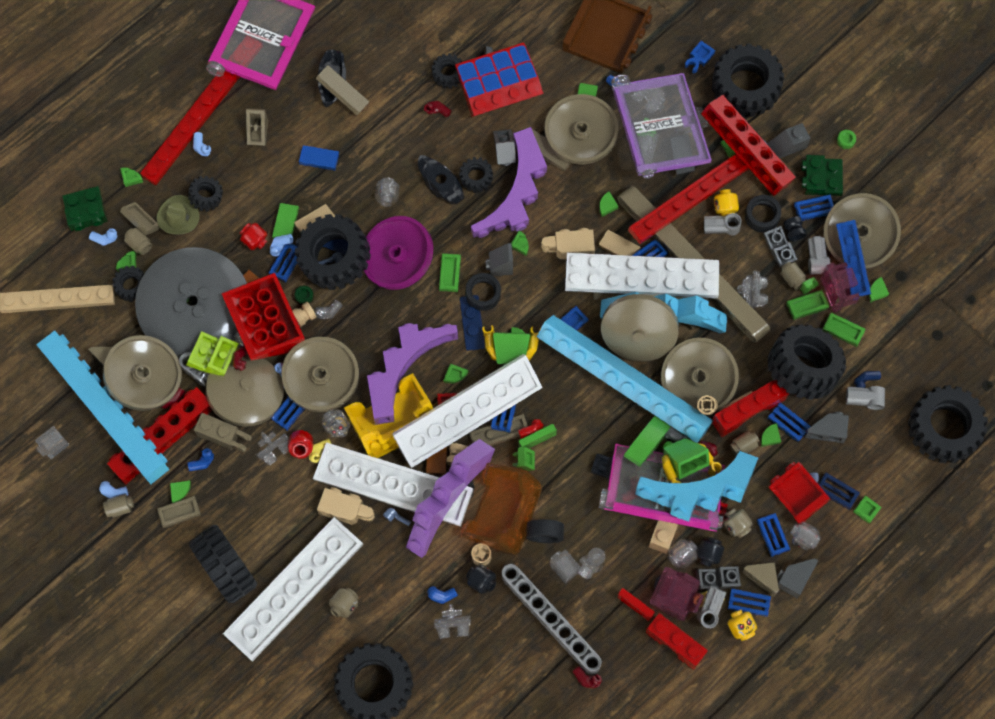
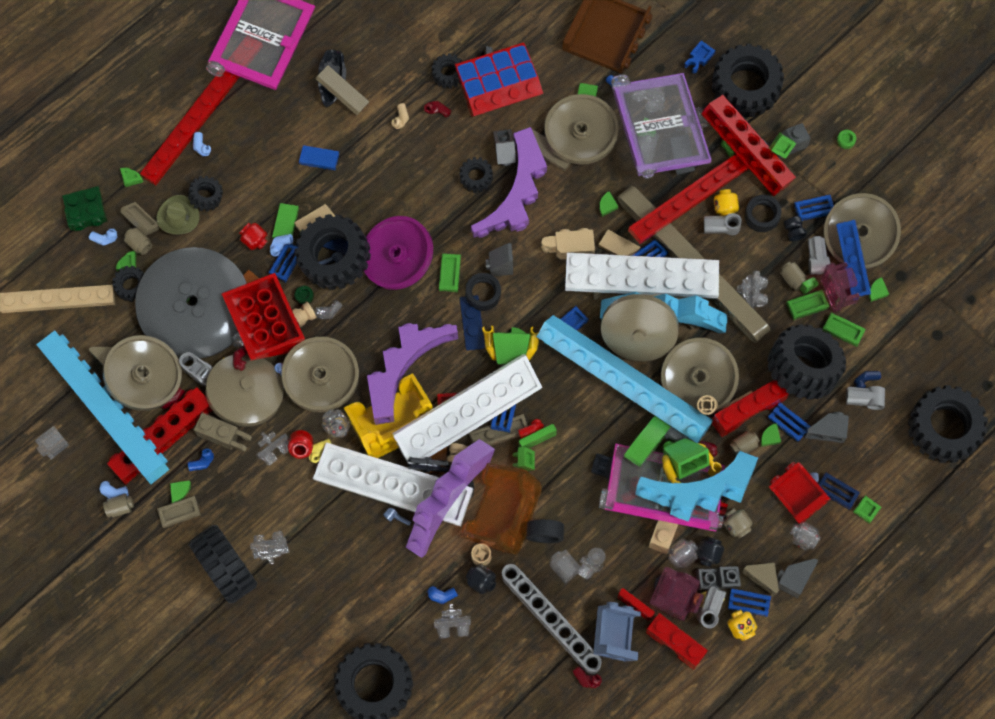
lime slope [186,331,238,376] -> none
white plate [223,517,363,662] -> none
dark tan slope [246,109,268,146] -> none
blue tile [271,397,304,431] -> none
tan hinge [317,487,375,525] -> none
dark tan head [329,588,359,618] -> none
clear head [375,178,400,207] -> none
black piece [418,155,465,204] -> none
bright green tile [443,364,468,384] -> none
bright green tile [511,230,529,256] -> none
blue tile [757,513,790,557] -> none
dark grey slope [762,226,797,267] -> none
dark green plate [801,155,843,196] -> none
none -> clear hips [250,531,289,564]
none -> tan arm [391,103,409,129]
none -> black pin [407,457,449,473]
none -> sand blue panel [594,602,641,662]
none -> bright green tile [769,133,796,159]

